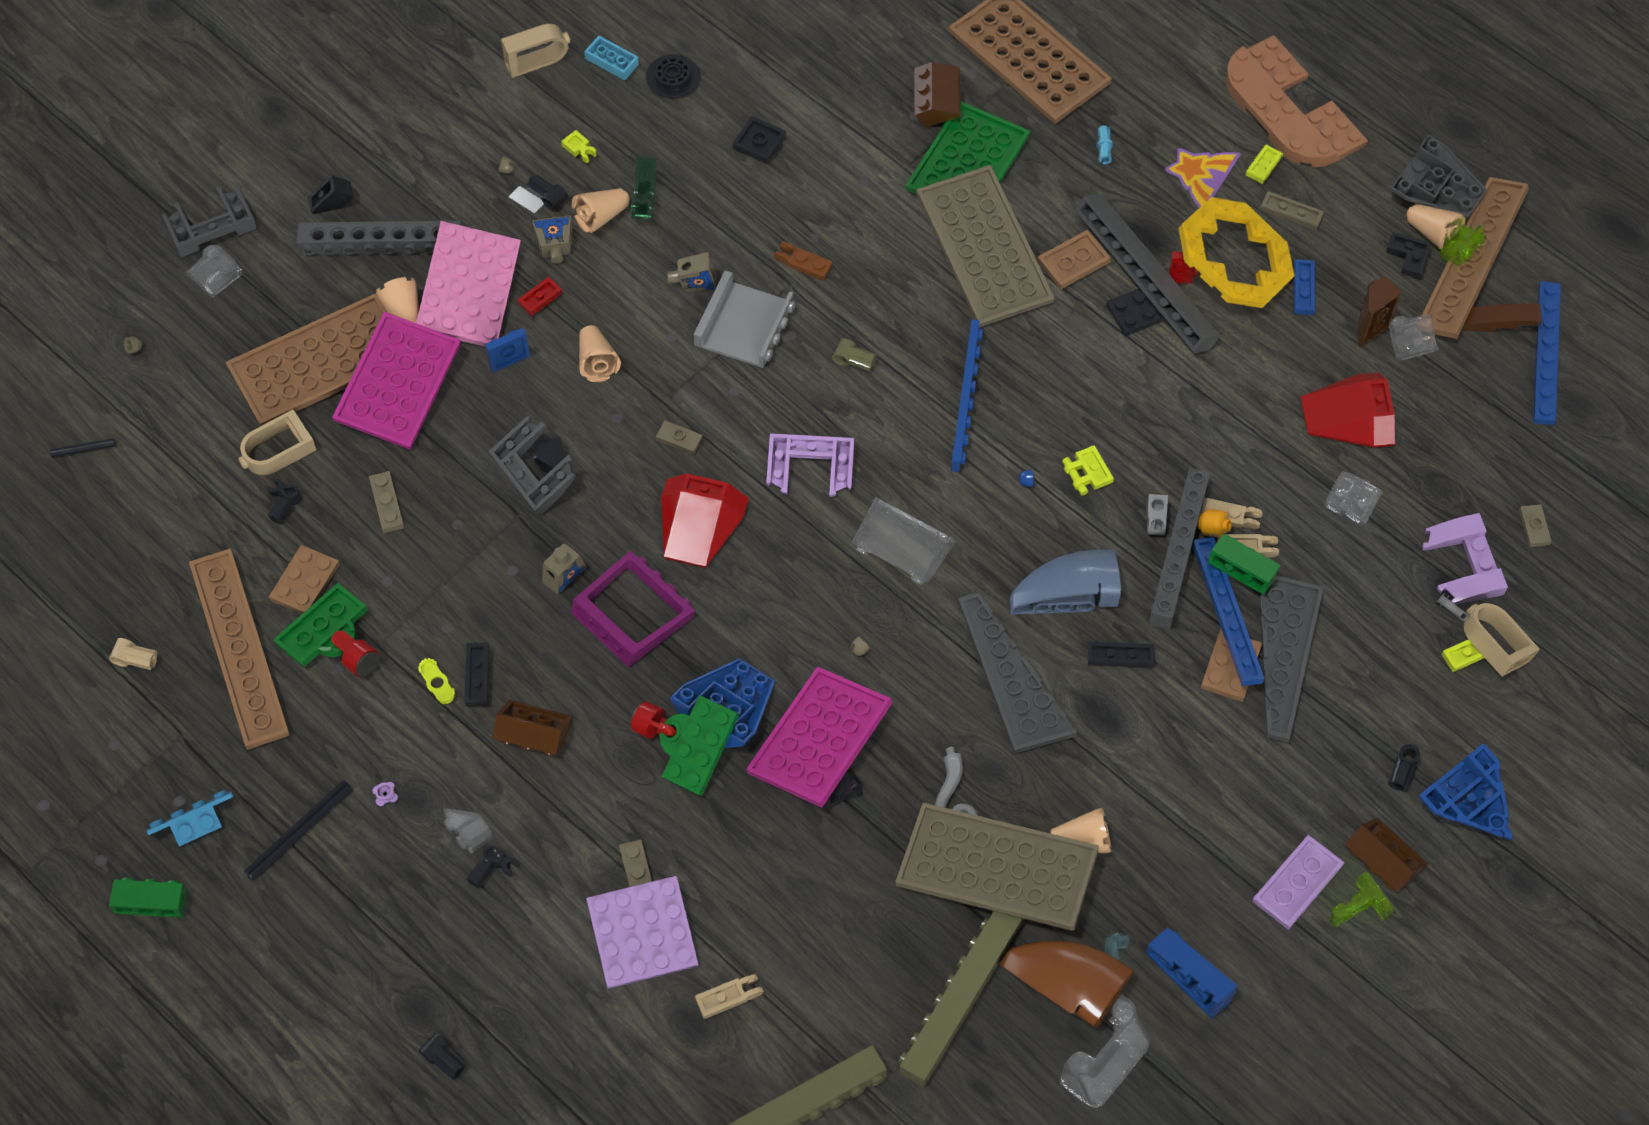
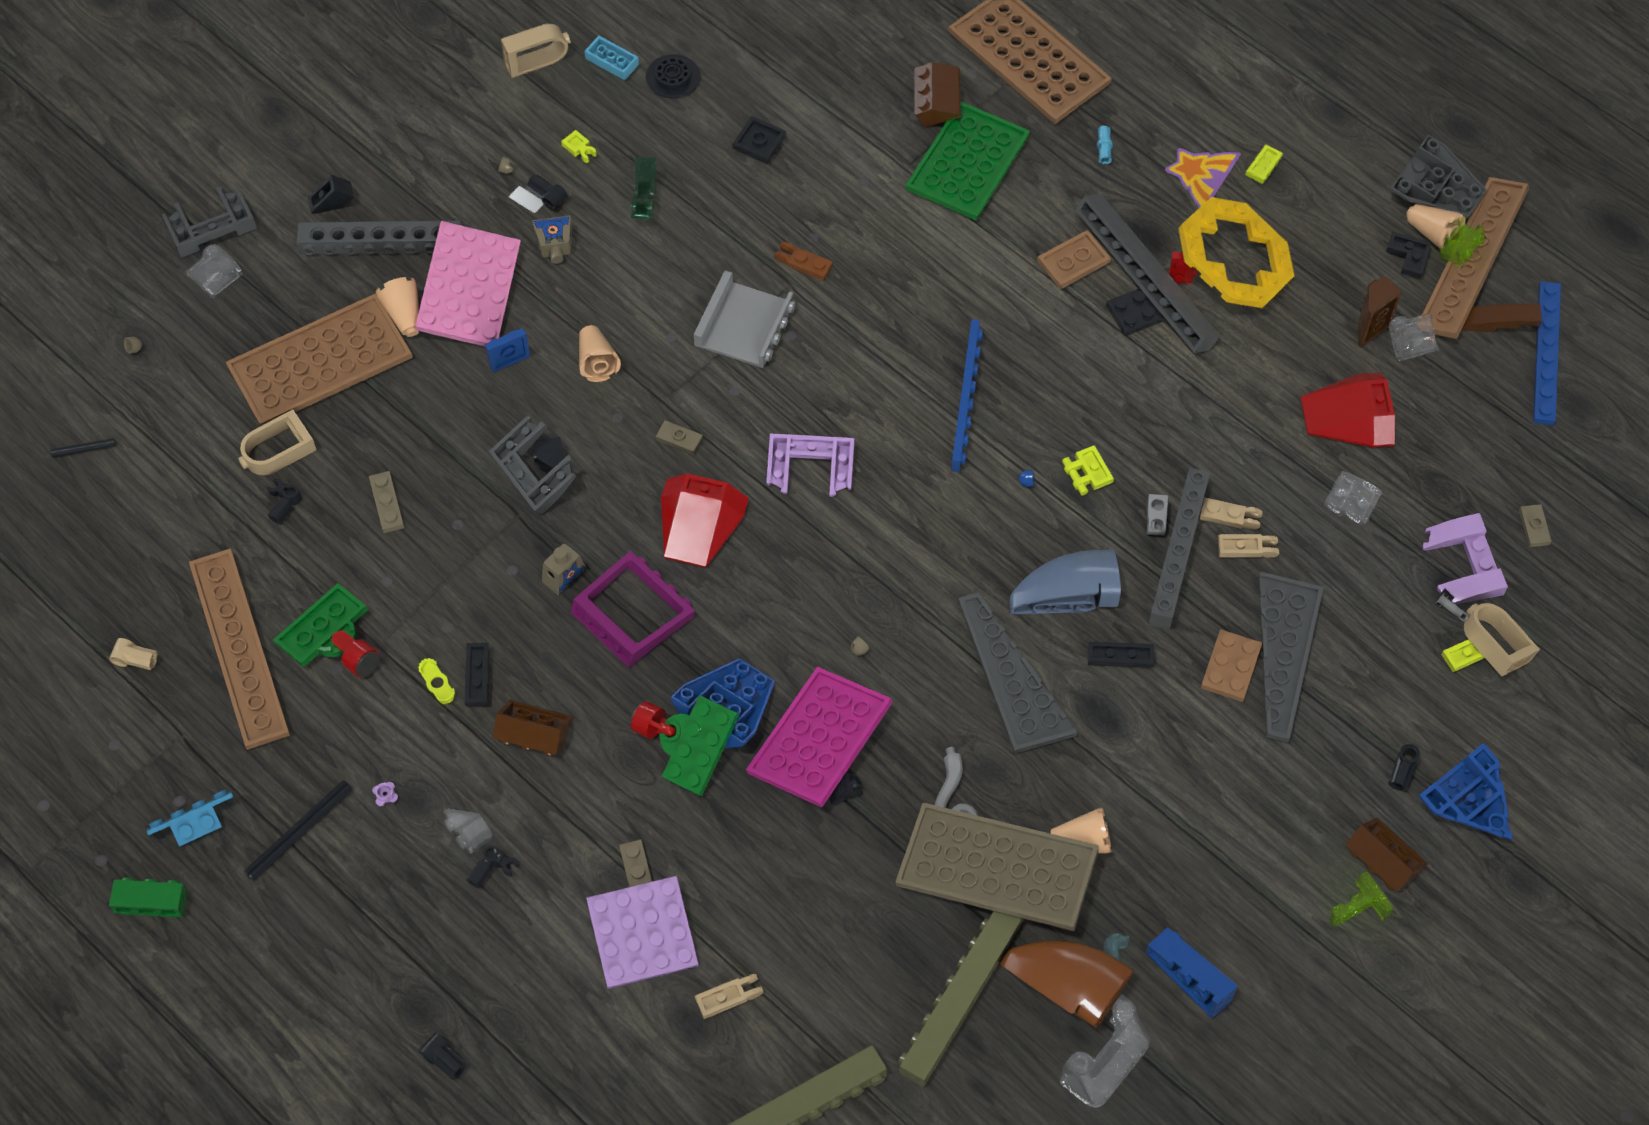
medium nougat plate [269,545,340,614] -> none
dark pink plate [332,312,461,450] -> none
red plate [517,277,562,316] -> none
light nougat cone [572,188,630,233] -> none
dark tan torso [668,252,717,292] -> none
olive piece [832,339,877,372] -> none
clear windscreen [851,497,956,585] -> none
dark tan plate [916,165,1055,327] -> none
blue plate [1192,537,1264,686] -> none
light orange head [1198,509,1232,538] -> none
green brick [1207,534,1281,595] -> none
nougat plate [1226,35,1368,167] -> none
lavender tile [1252,835,1345,930] -> none
dark tan tile [1260,191,1324,230] -> none
blue tile [1293,259,1315,315] -> none

